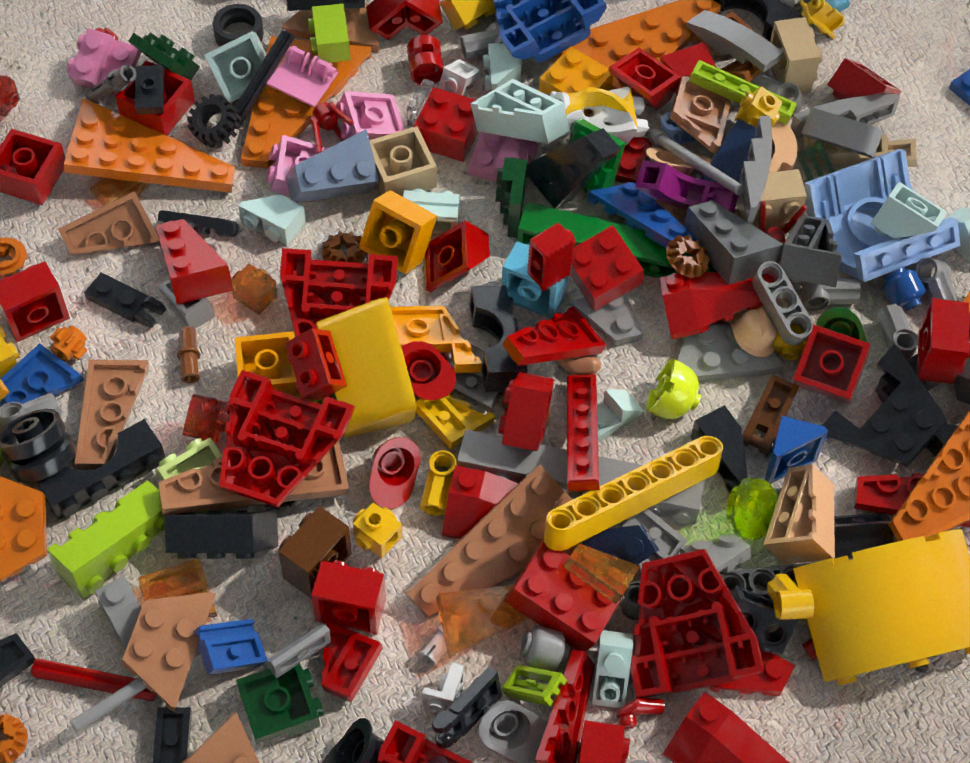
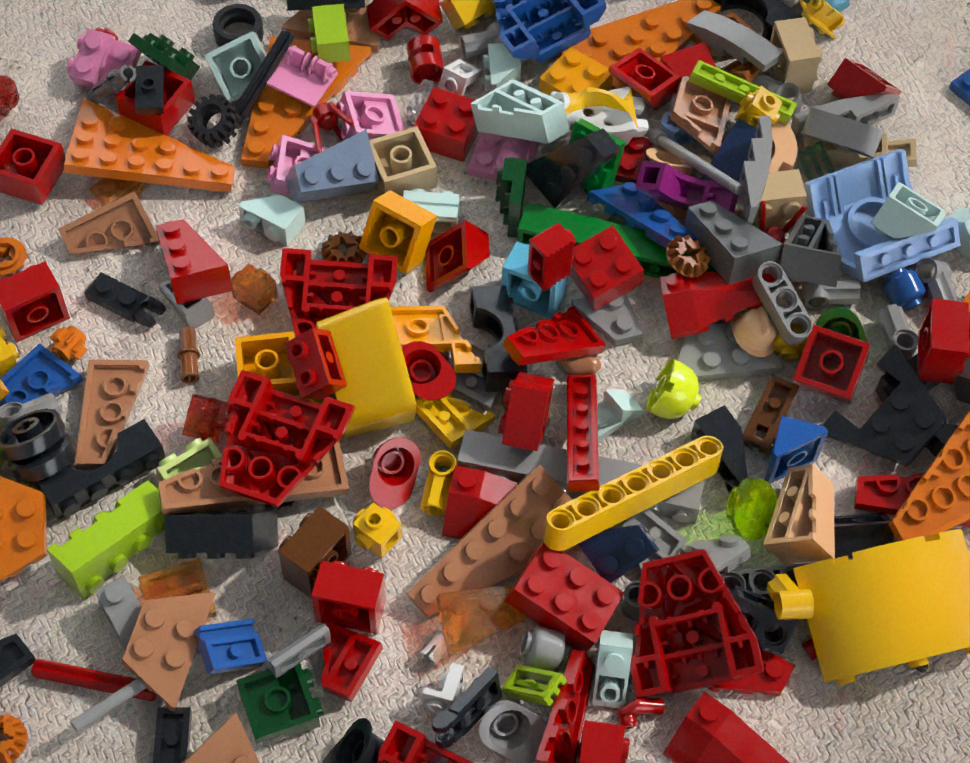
black hinge [158,210,241,237] -> none
clear orange wing [563,543,640,604] -> none

